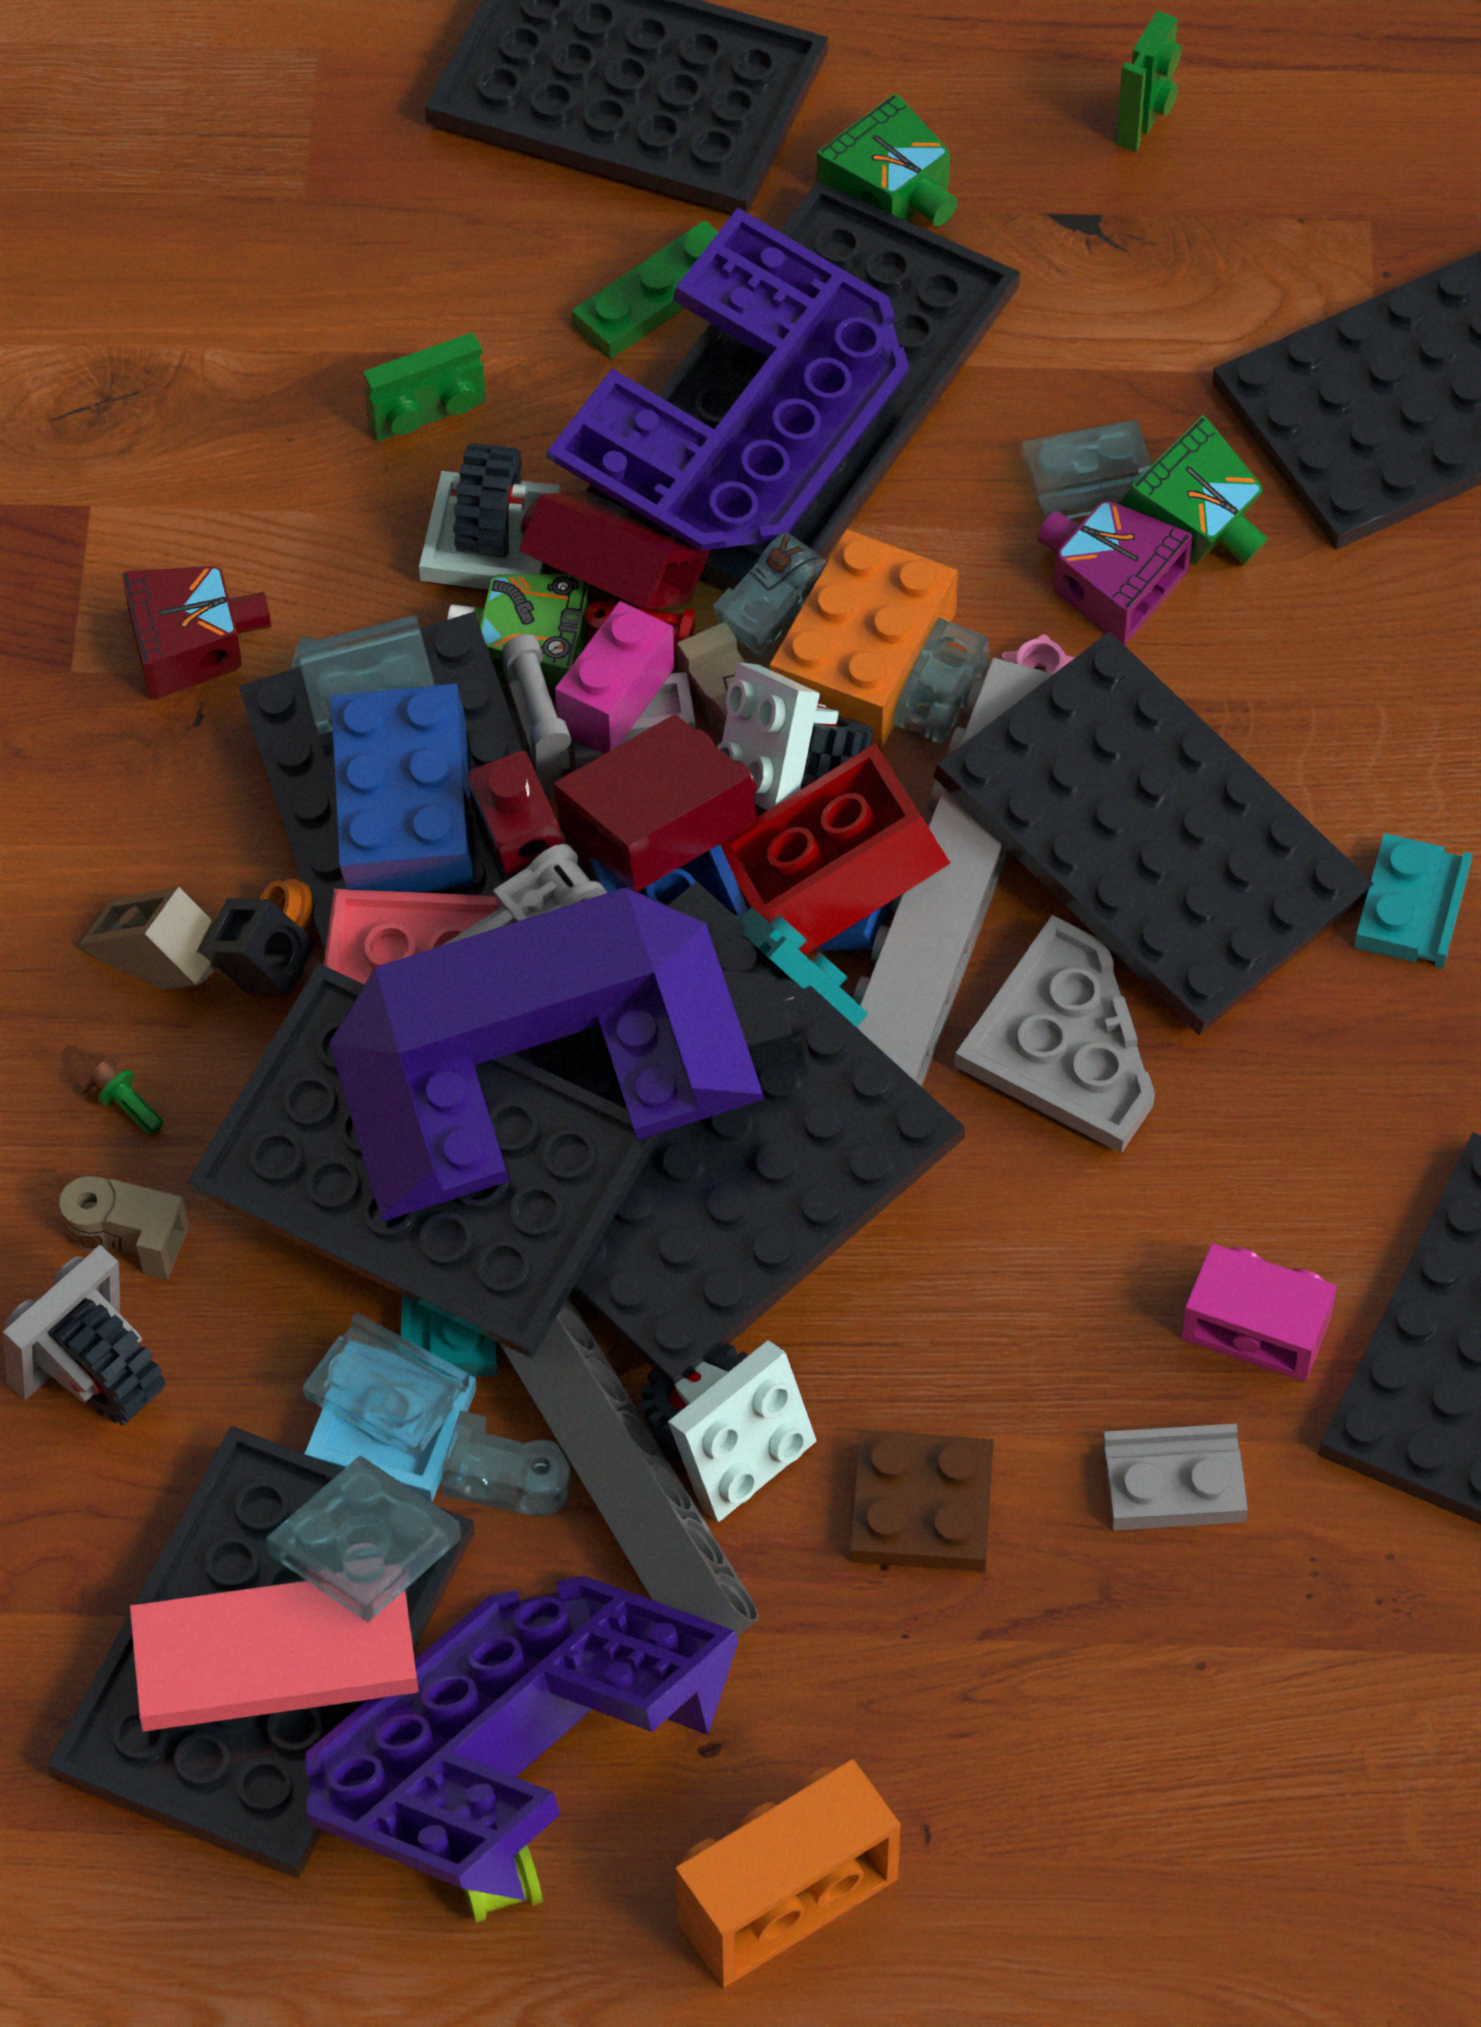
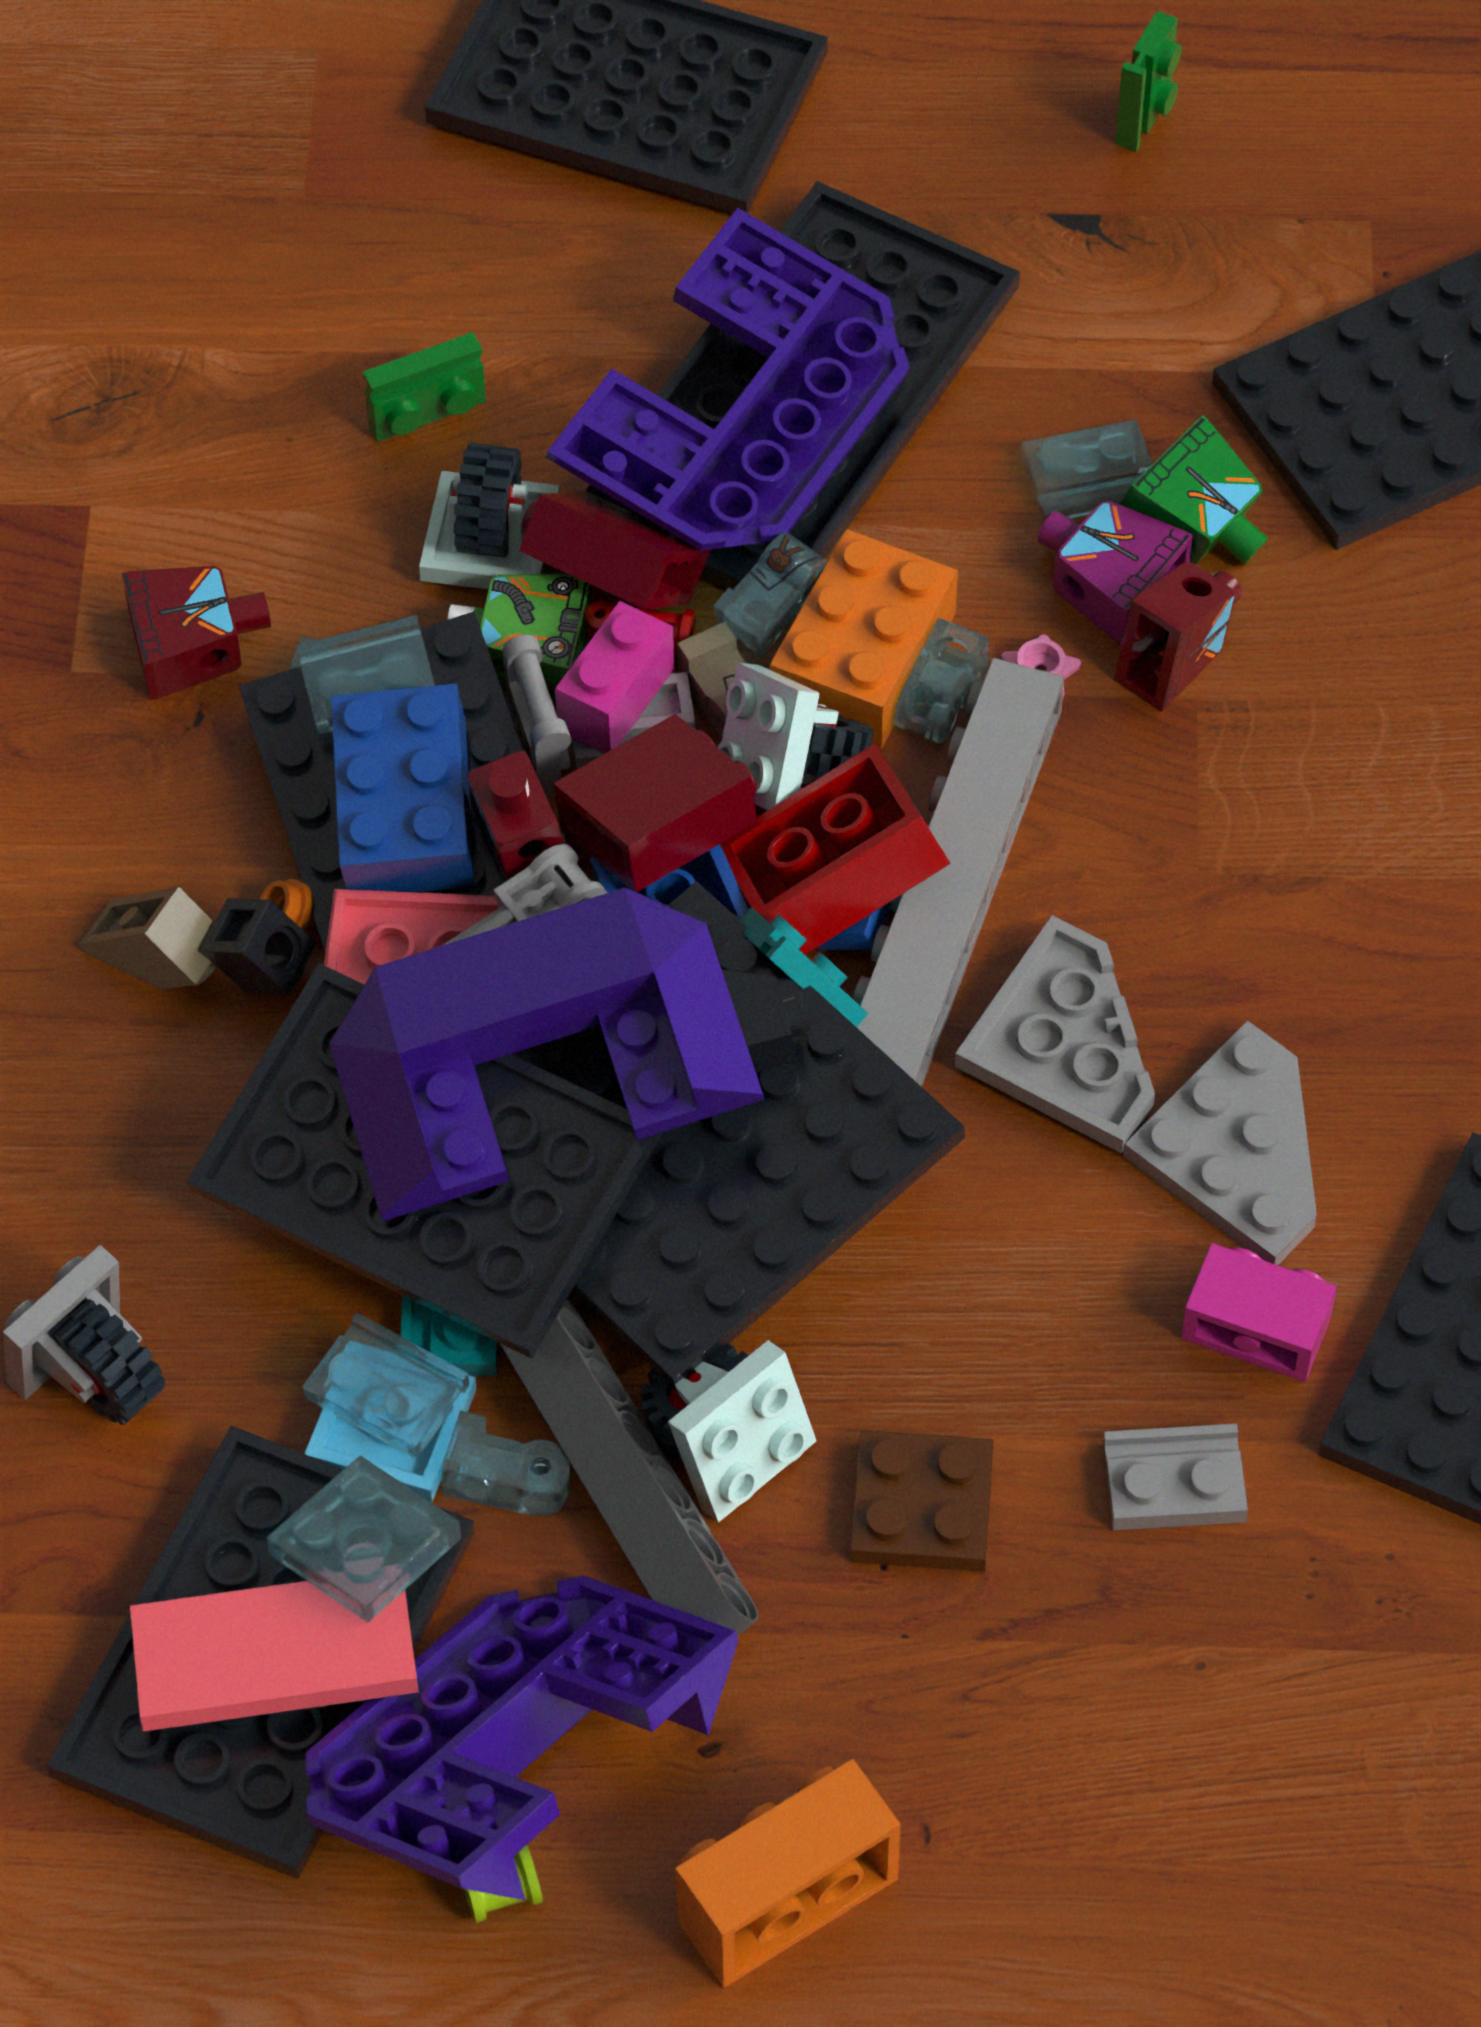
dark tan leg [59,1176,190,1280] -> none
piece [61,1045,164,1136] -> none
green plate [572,220,718,360] -> none
green torso [816,93,958,226] -> none
black plate [933,631,1373,1035] -> none
teal plate [1354,833,1473,969] -> none
none -> dark red torso [1113,562,1242,711]
none -> light grey plate [1123,1021,1317,1265]

